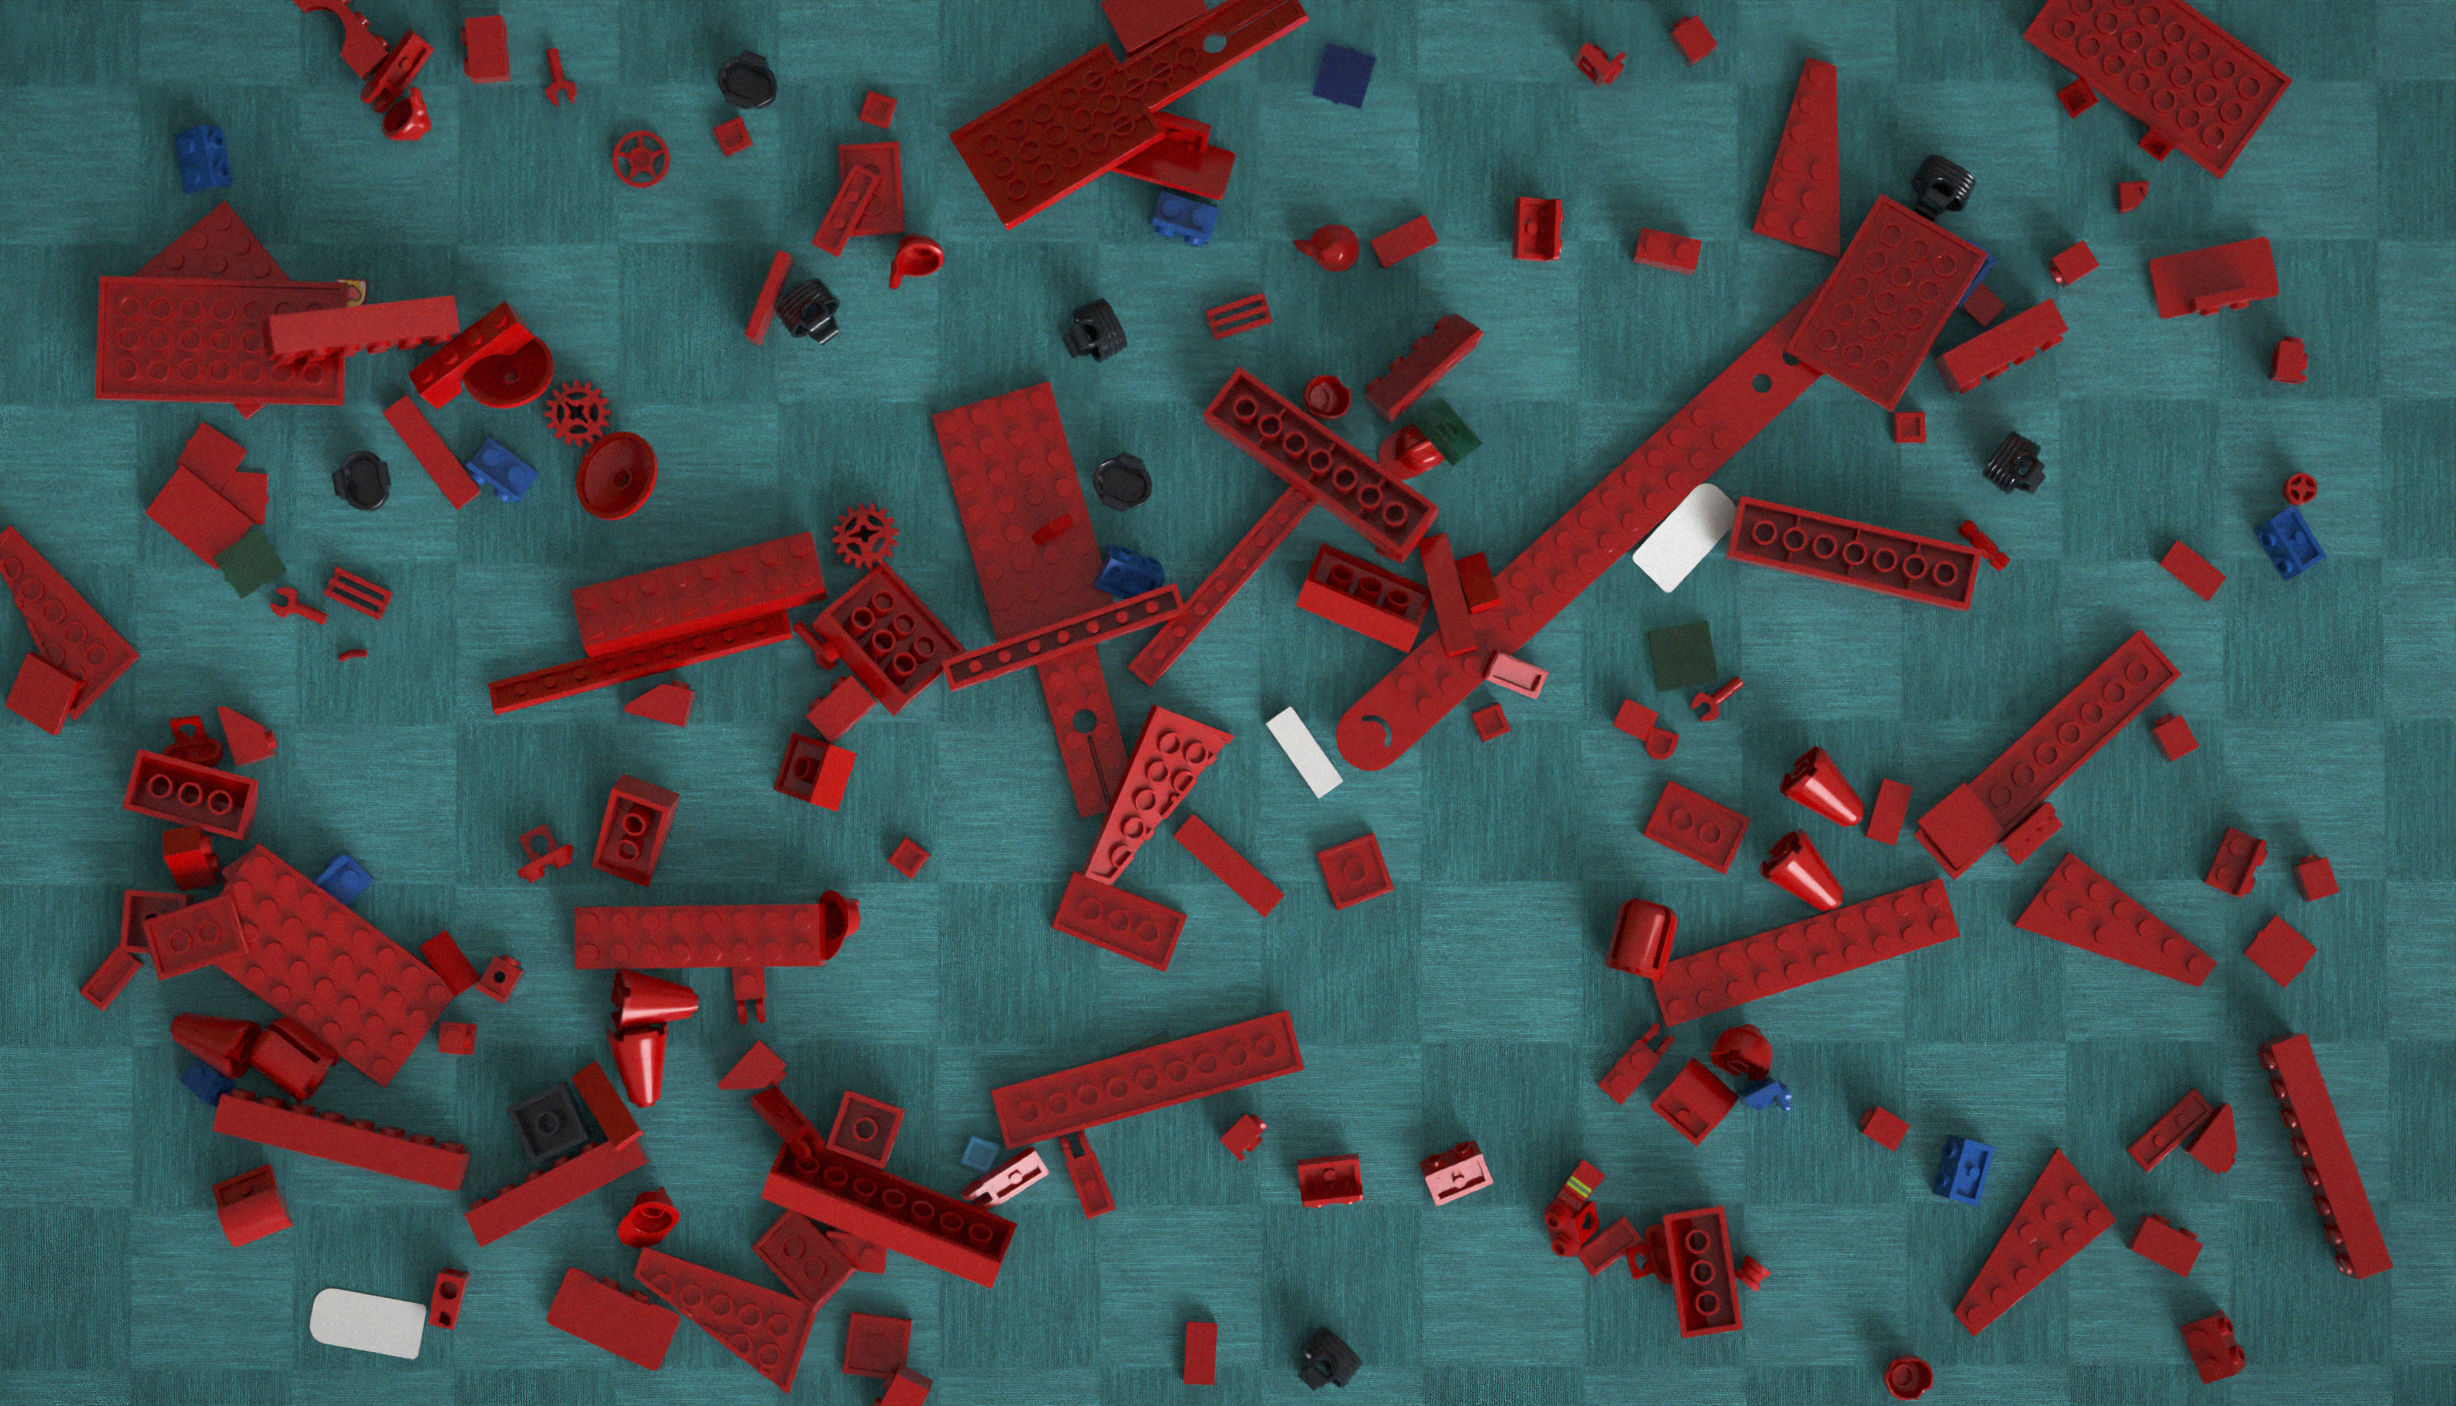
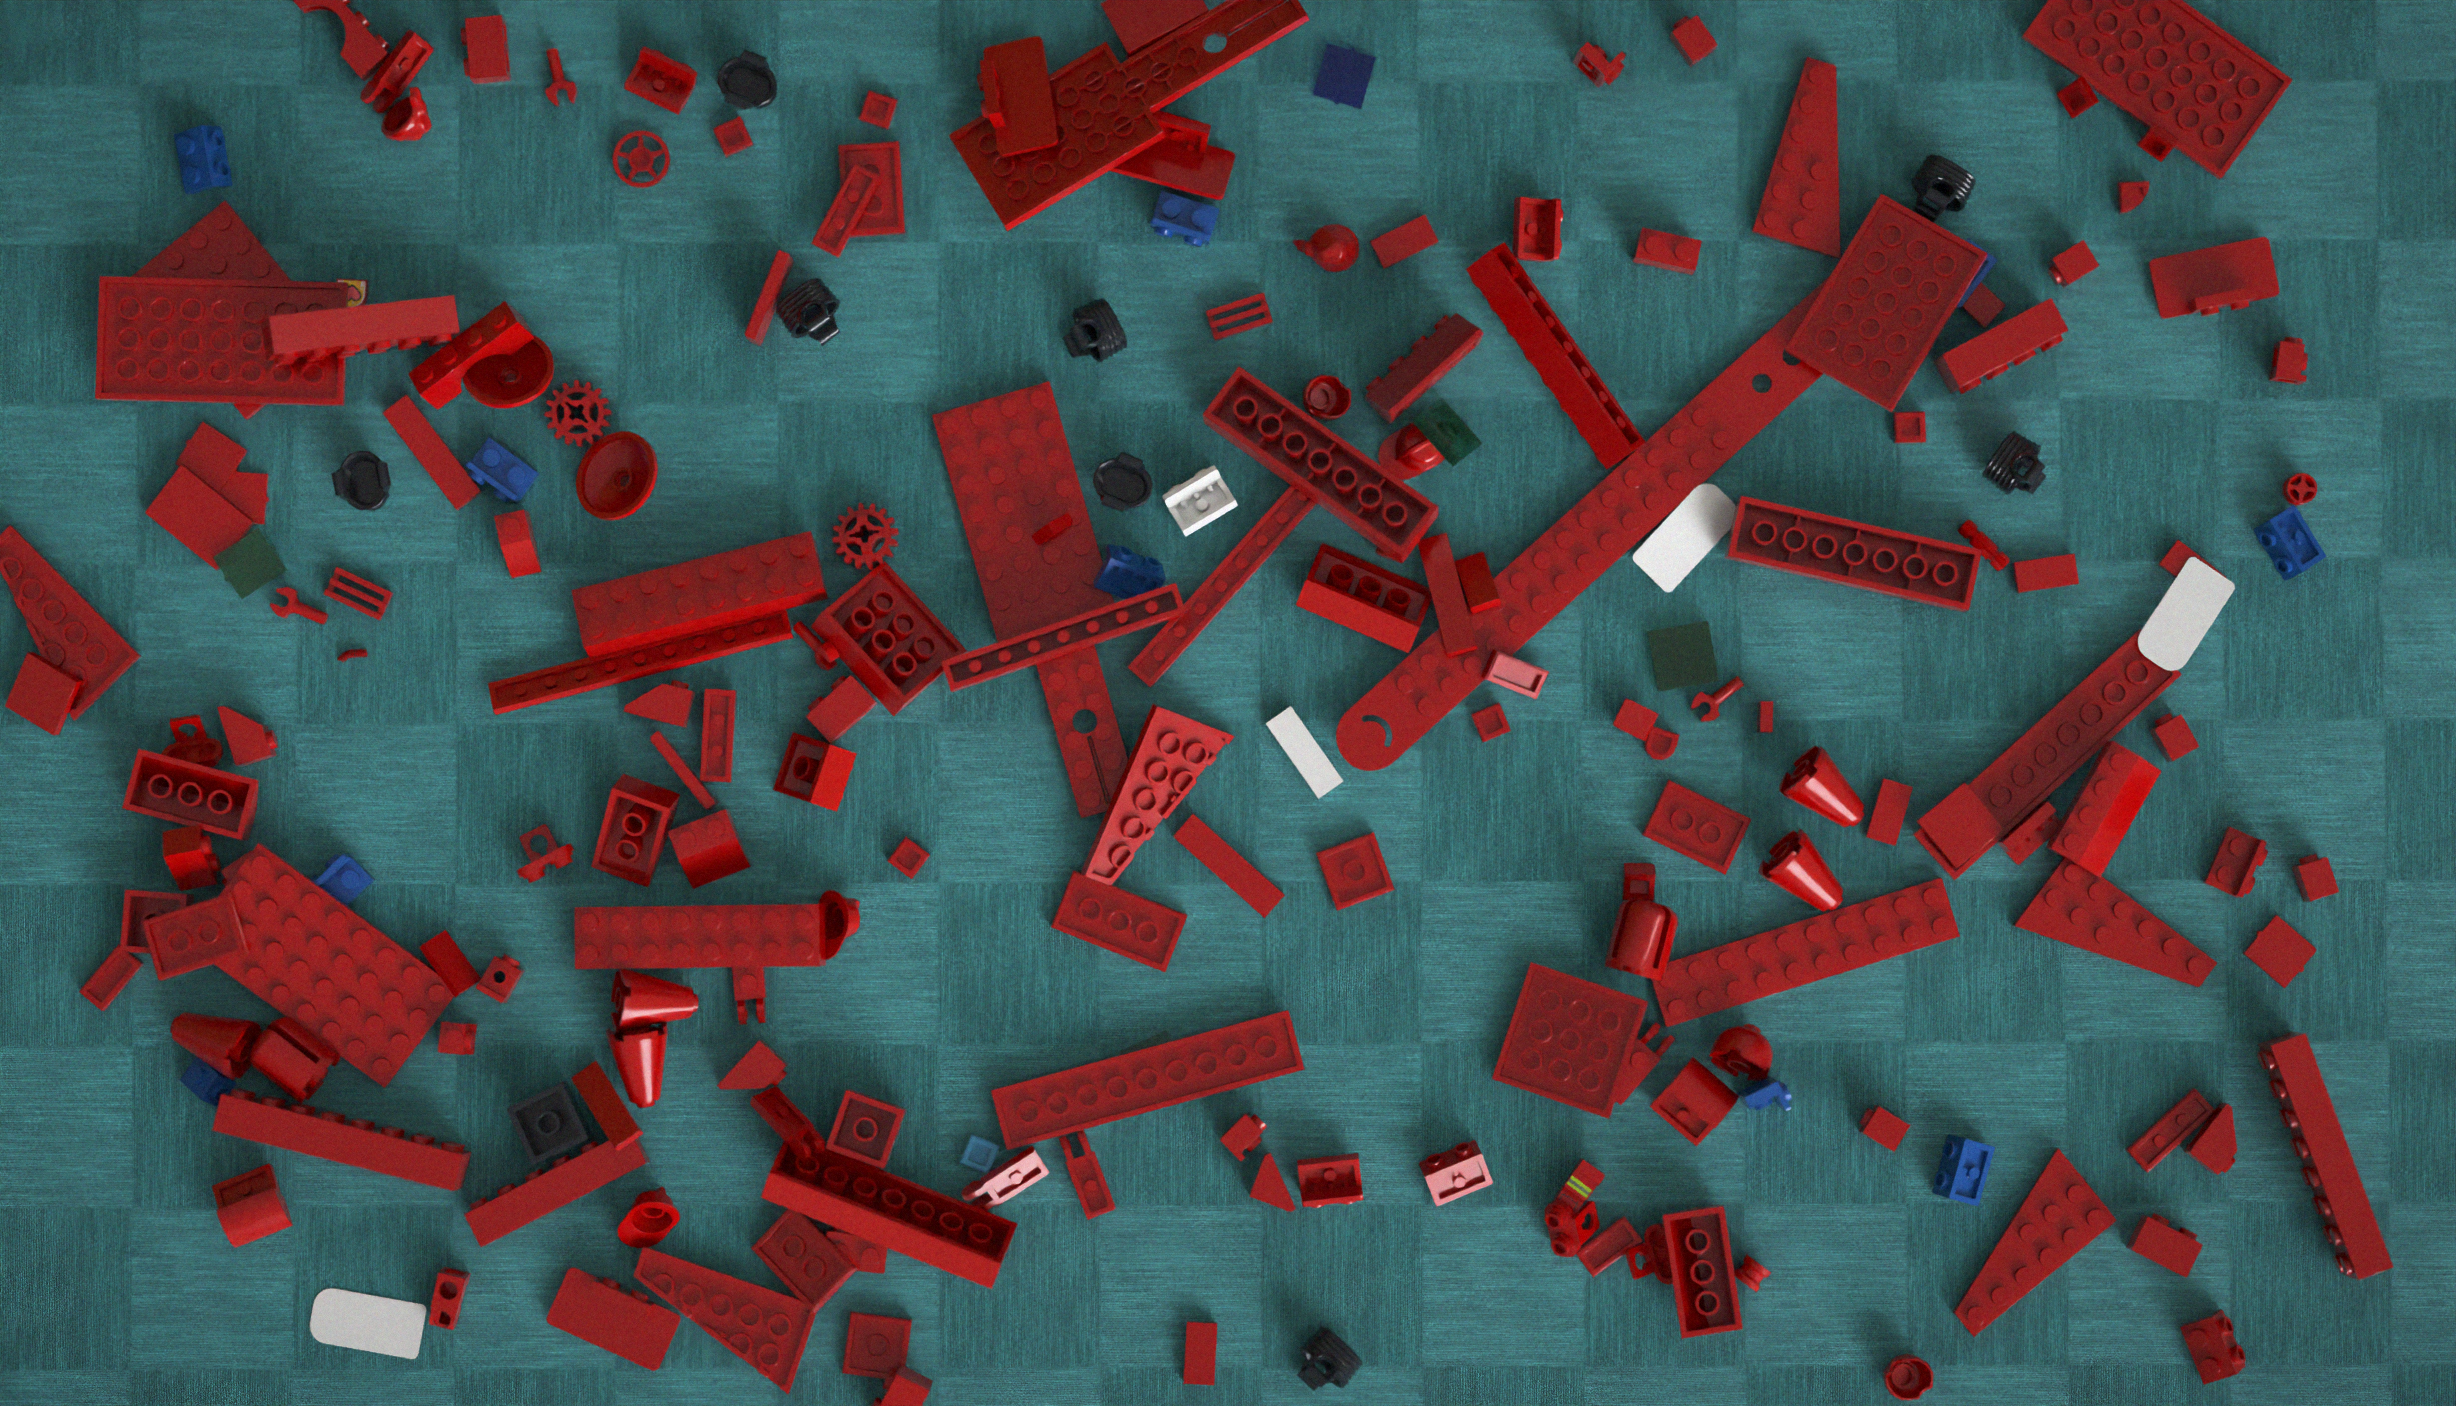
red hat [889,233,945,289] -> none
none -> red slope [494,509,542,579]
none -> red bracket [624,46,698,115]
none -> red tile [650,731,719,810]
none -> red slope [668,809,751,889]
none -> red plate [700,689,737,783]
none -> red bracket [977,36,1058,157]
none -> white bracket [1162,465,1238,537]
none -> red slope [1249,1152,1296,1212]
none -> red brick [1466,242,1646,469]
none -> red plate [1492,962,1648,1119]
none -> red slope [1623,863,1656,901]
none -> red tile [1757,701,1773,733]
none -> red tile [2012,553,2079,593]
none -> red slope [2046,740,2161,878]
none -> white sticker [2138,557,2235,671]

